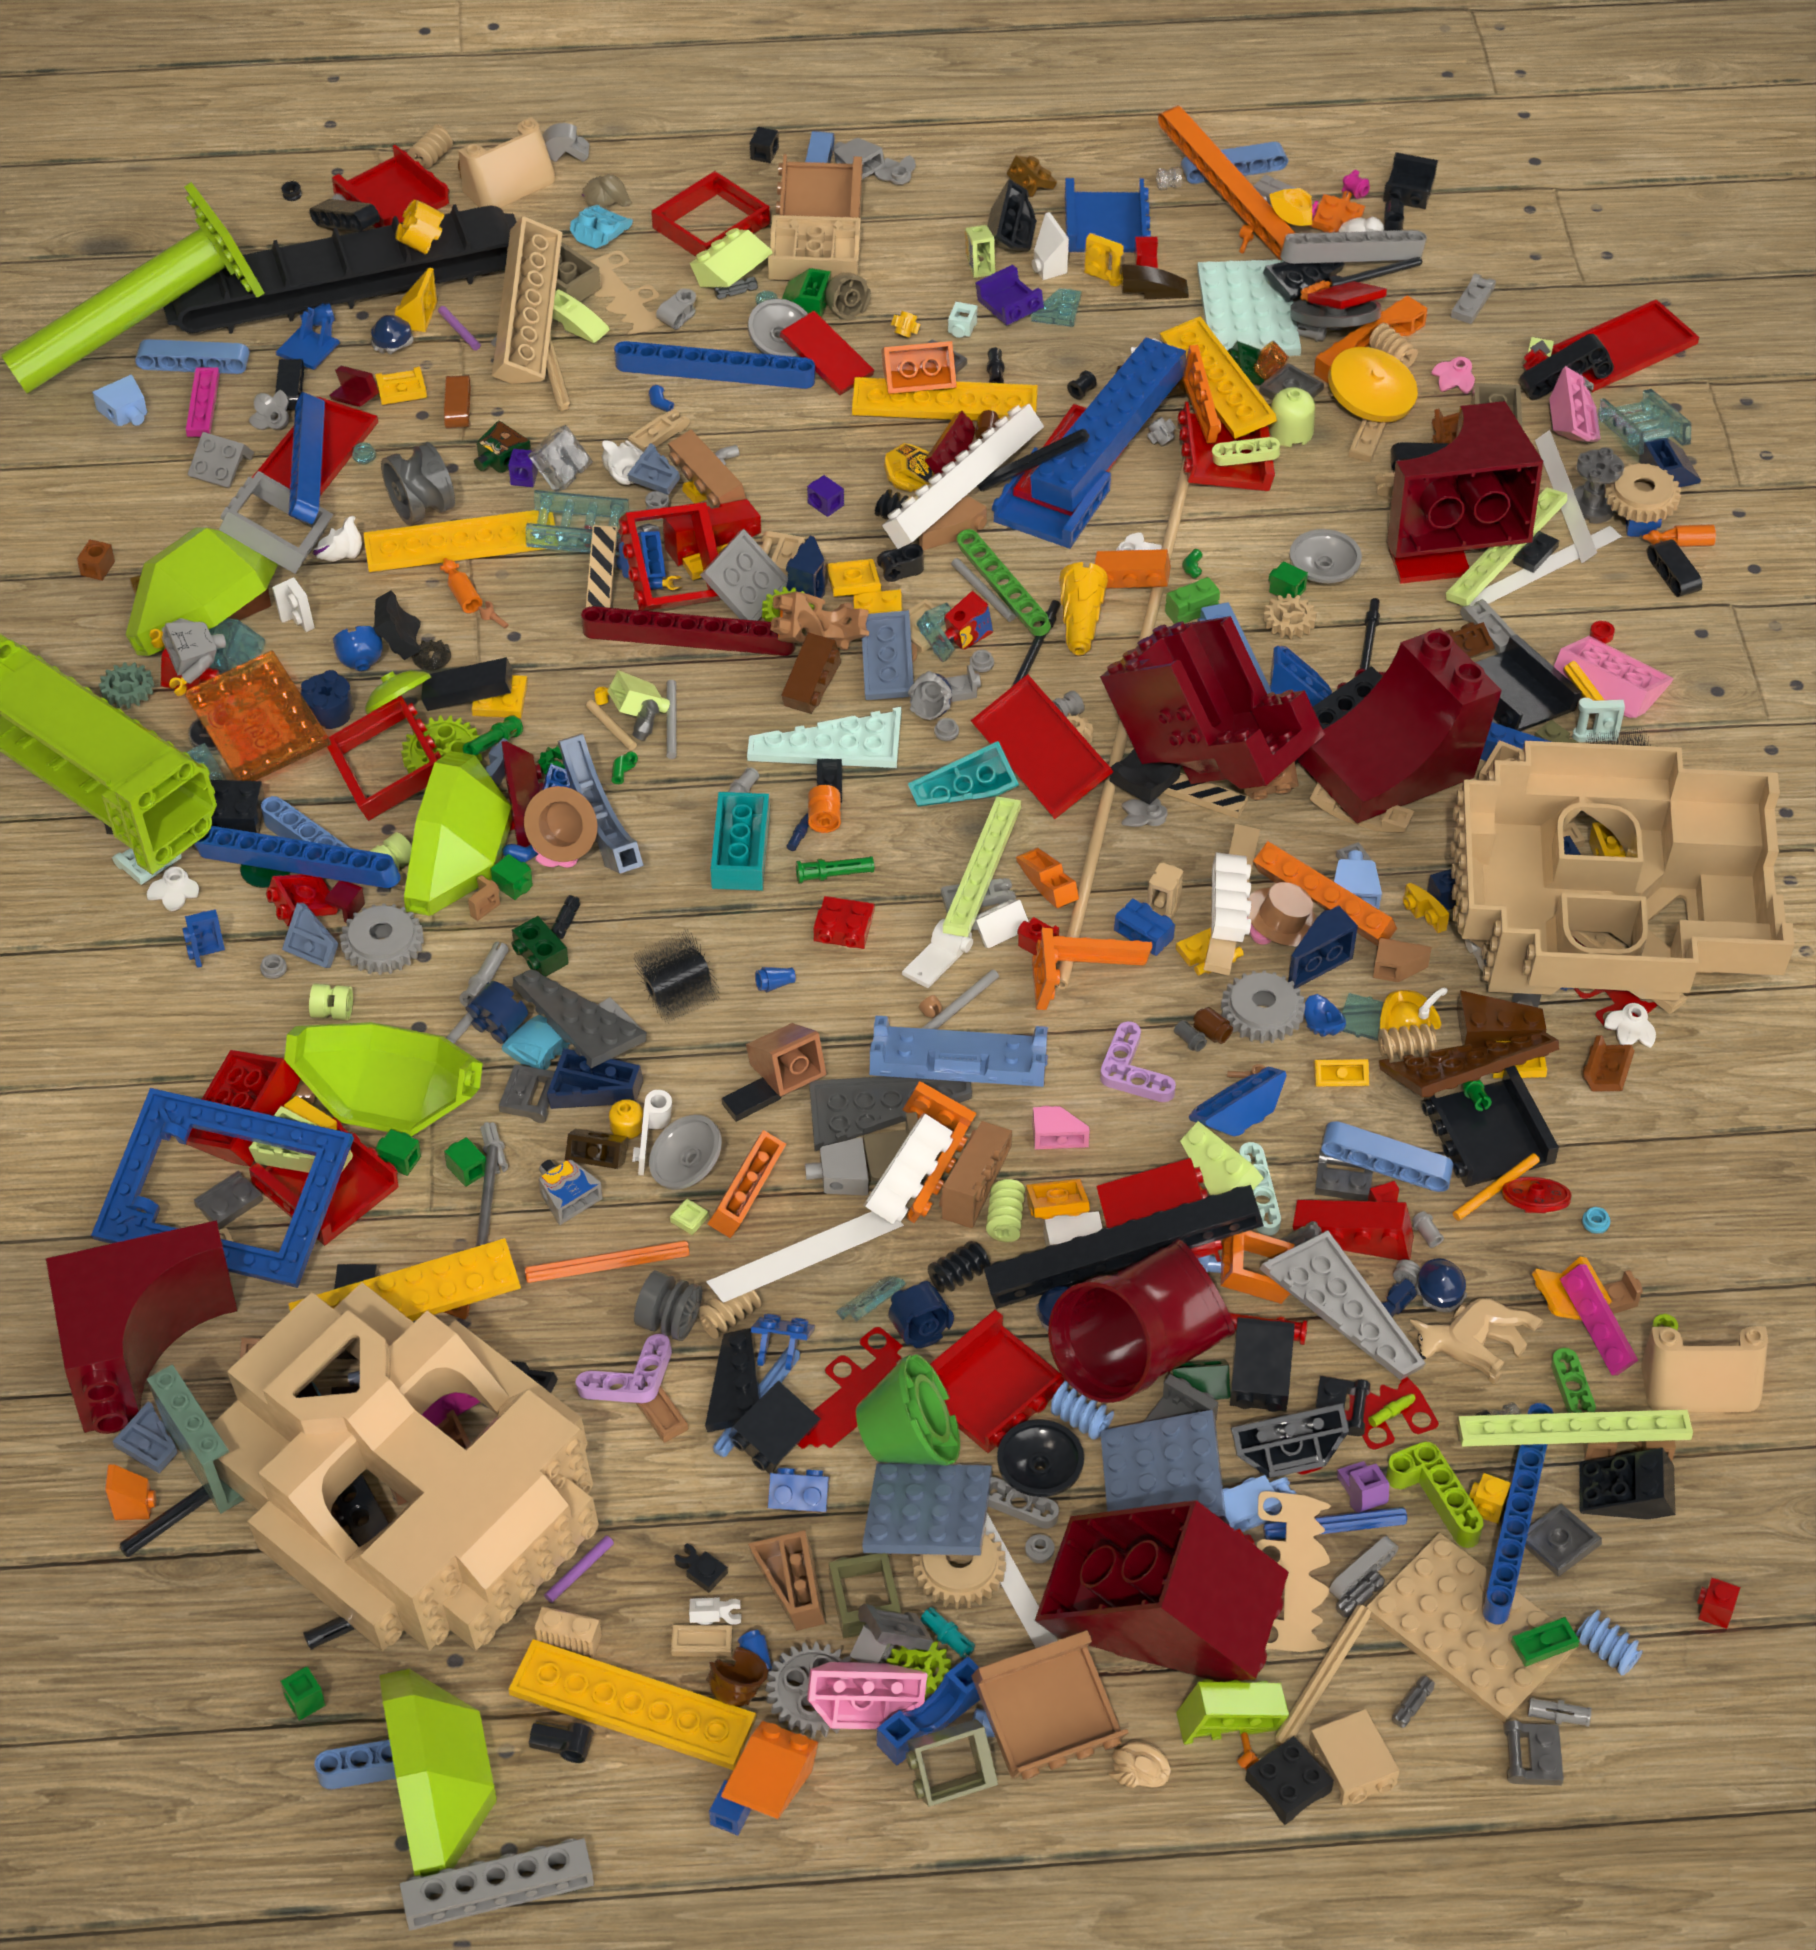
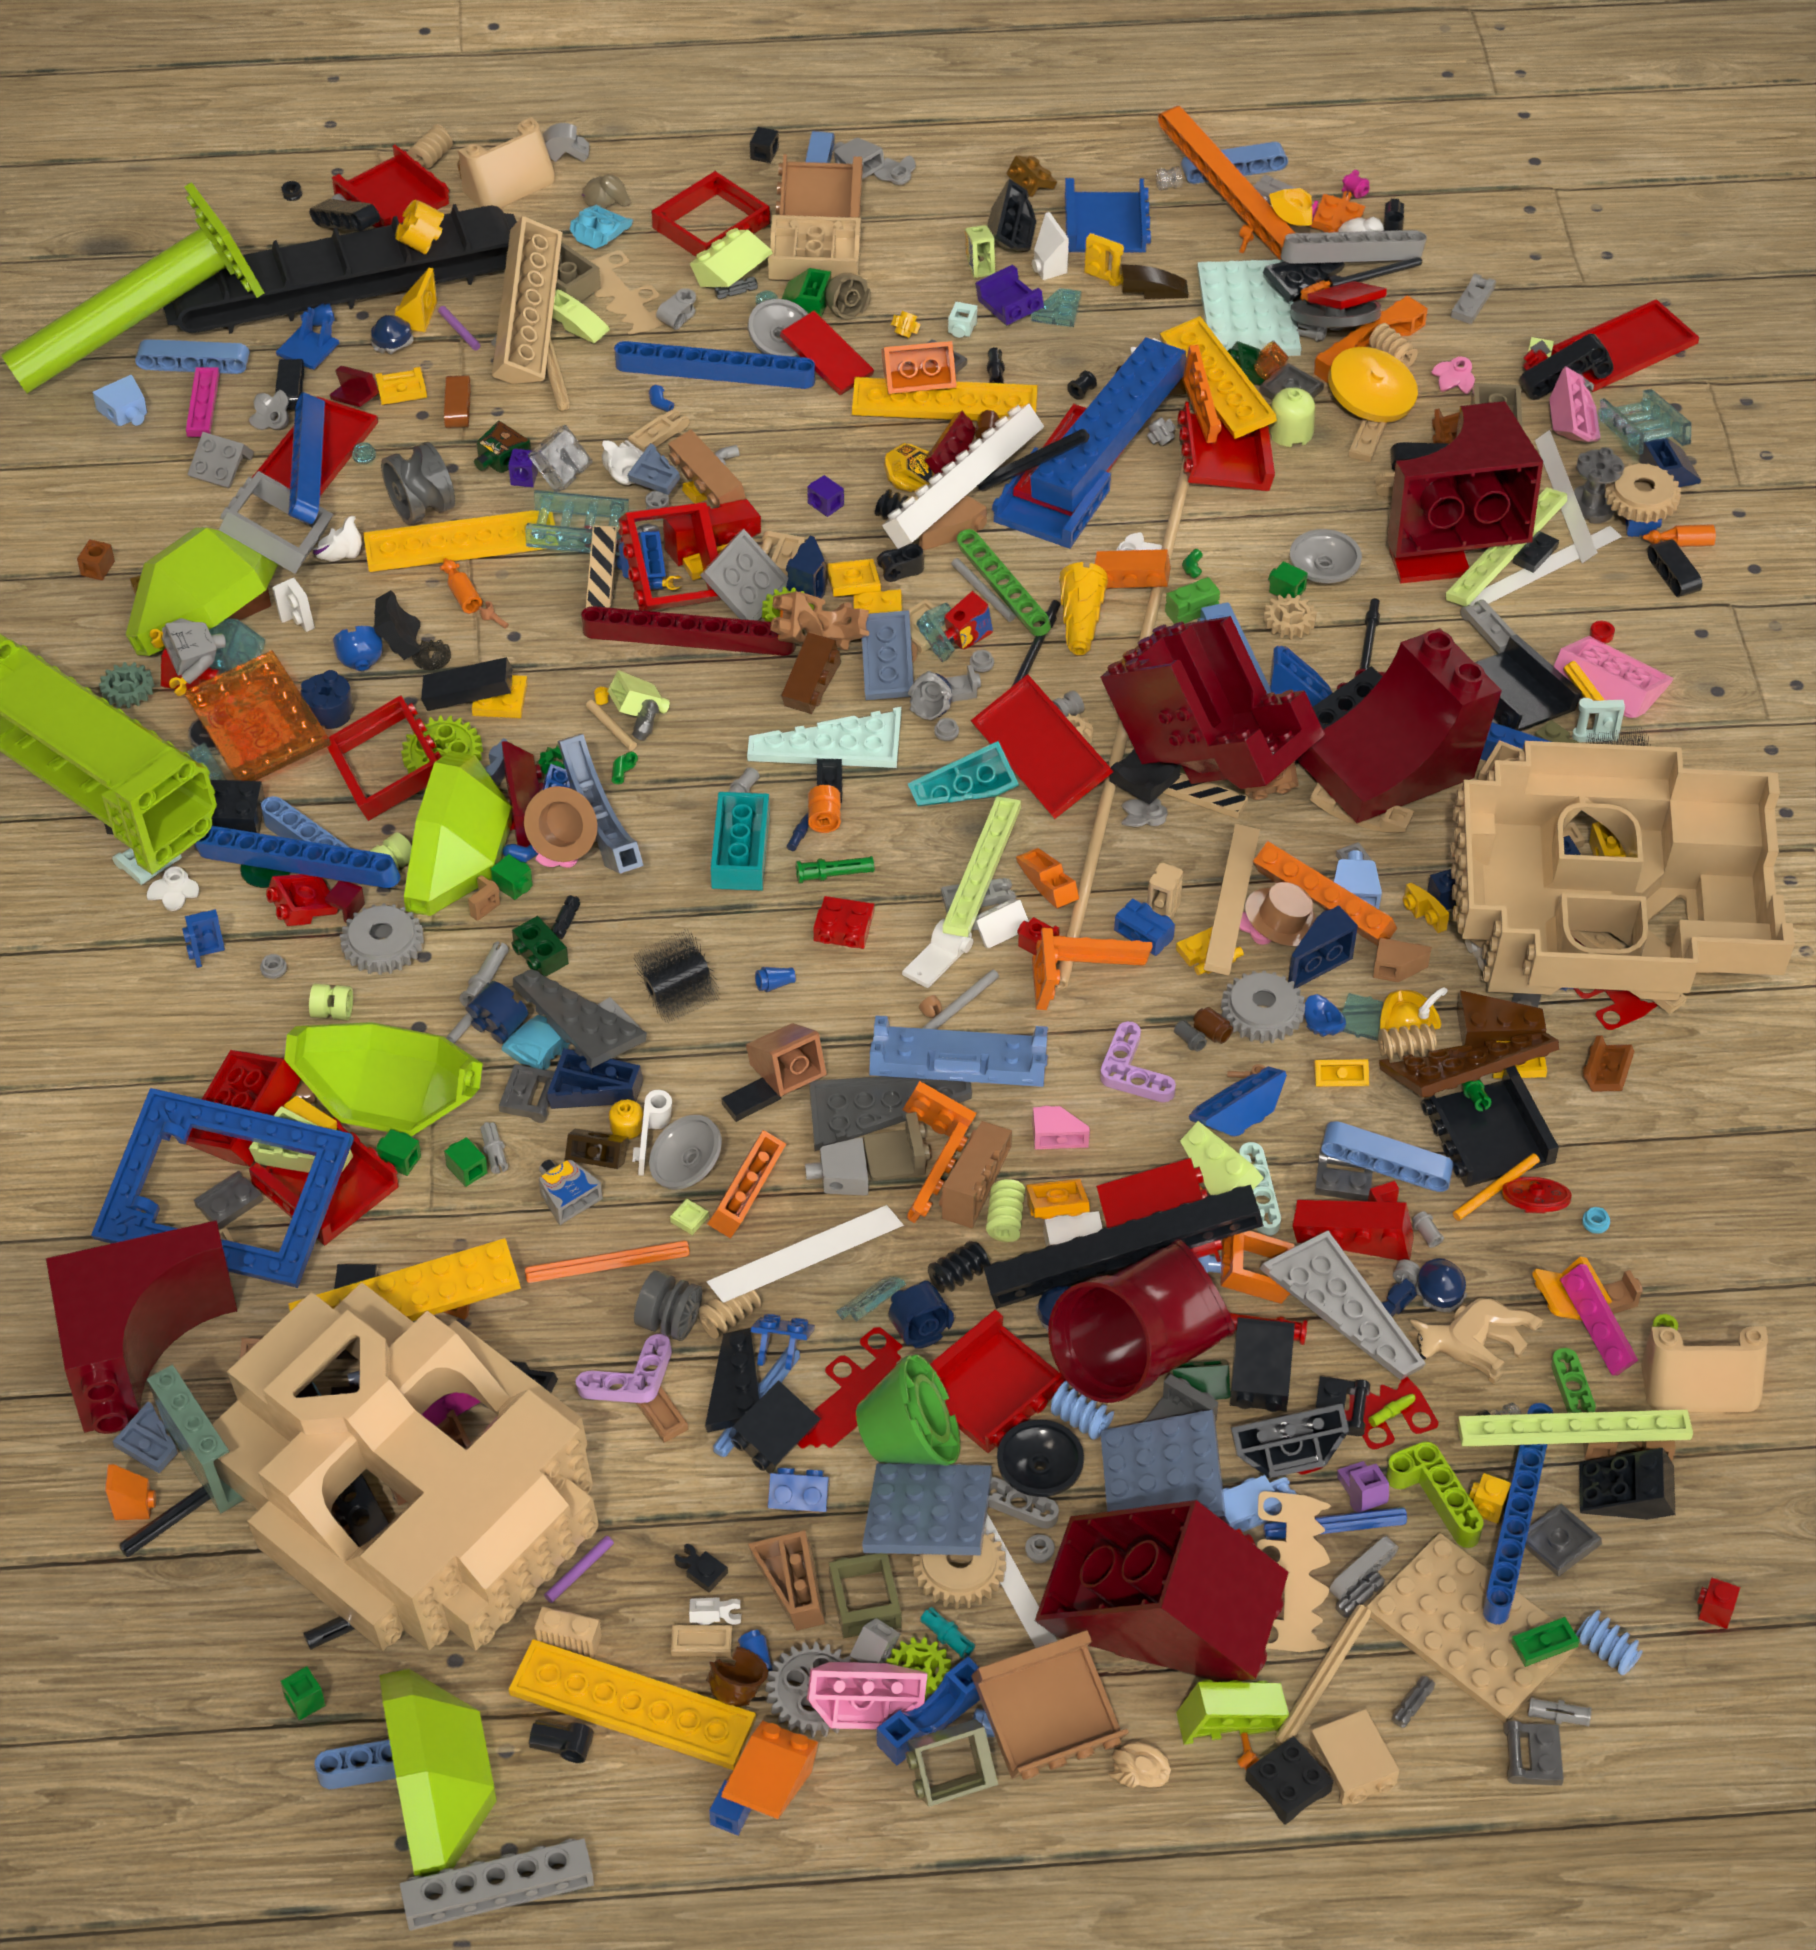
sand blue wing [282,903,339,968] -> none
lime dish [365,670,432,714] -> none
green pin [463,715,523,756] -> none
flat silver bar [476,1145,498,1247] -> none
light grey bar [667,680,677,759] -> none
flat silver plate [858,1604,933,1651] -> none
white brick [863,1113,953,1224] -> none
red panel [1134,237,1158,269] -> none
white brick [1211,852,1251,942] -> none
yellowish green beam [1212,437,1280,466] -> none
flat silver axle [1280,1221,1322,1247] -> none
black panel [1383,152,1438,209] -> none
reddish brown bracket [1445,622,1495,658] -> none
white plate [1604,1003,1656,1048] -> none

